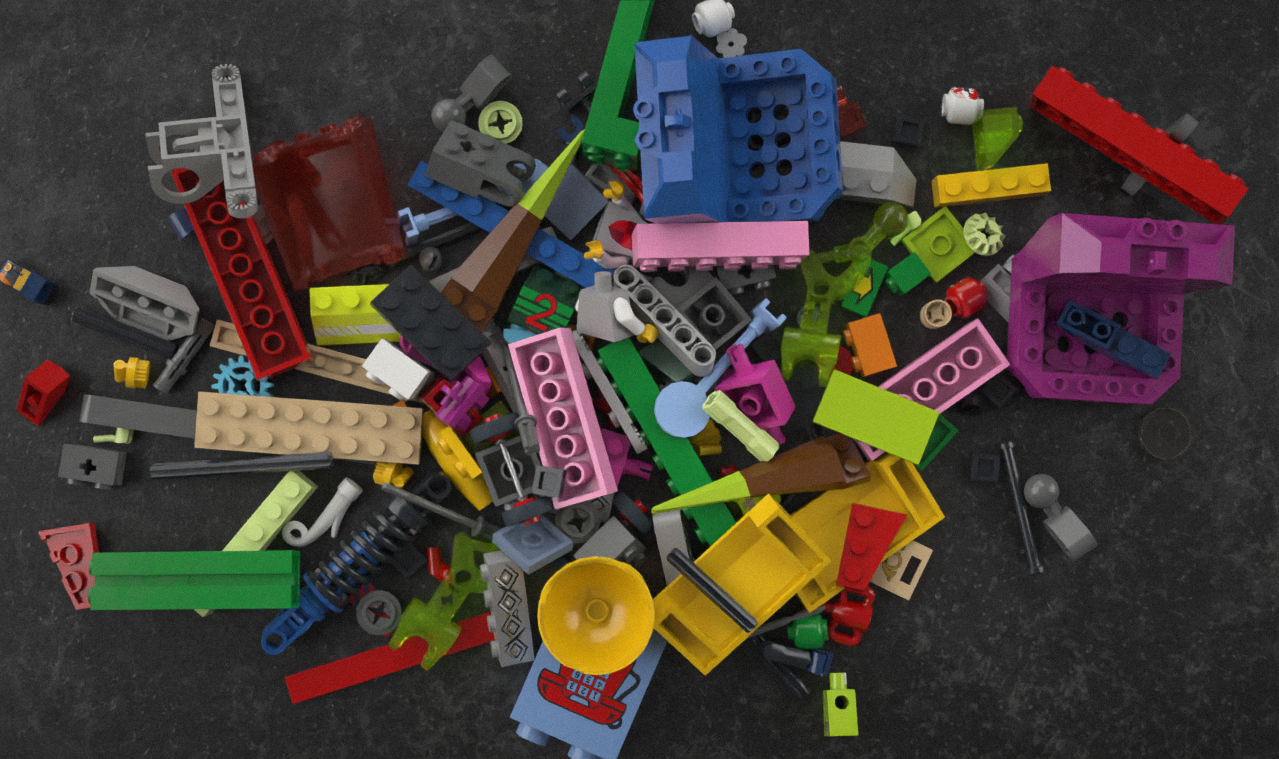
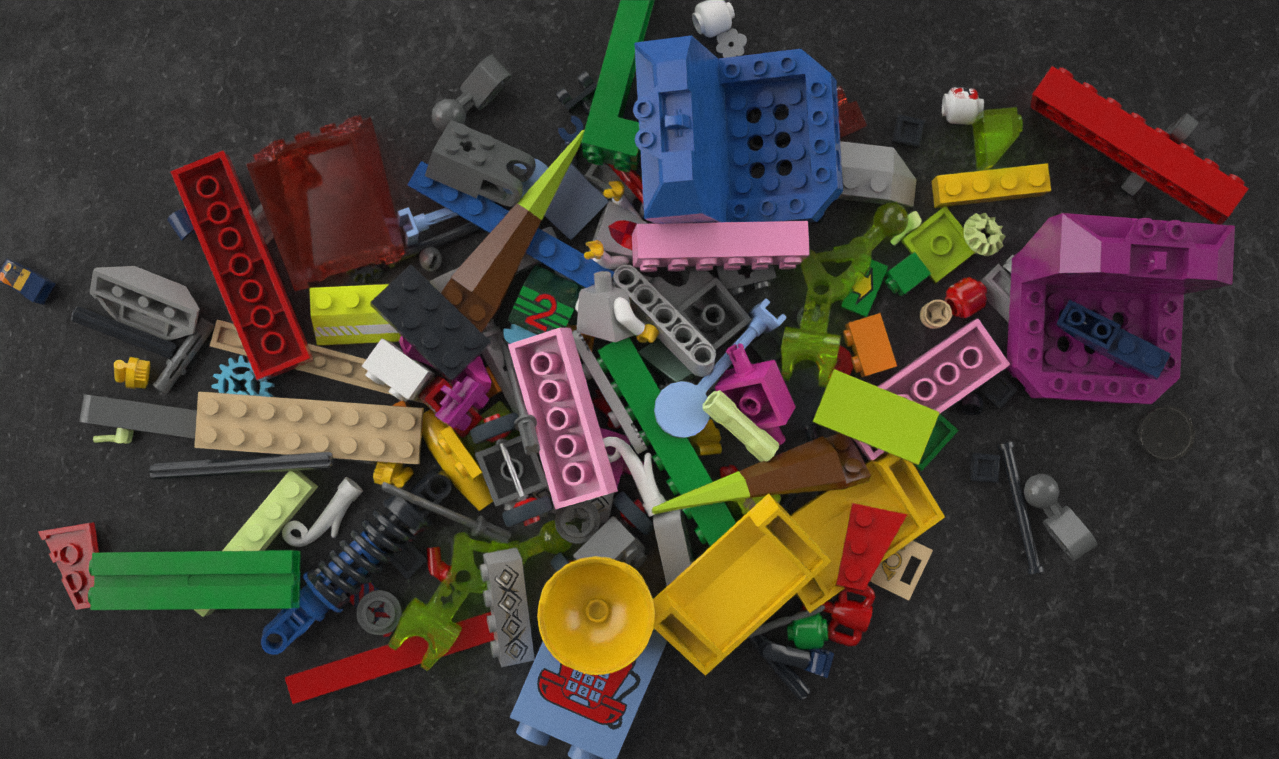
red slope [16,360,70,426] -> none
dark grey brick [58,444,127,490] -> none
light grey piece [146,64,258,218] -> none
yellowish green gear [478,101,522,144] -> none
sand blue tile [492,514,573,575] -> none
tile [532,465,567,498] -> none
black axle [666,548,757,633] -> none
lime torso [823,673,858,736] -> none
none -> white plant [603,437,666,517]

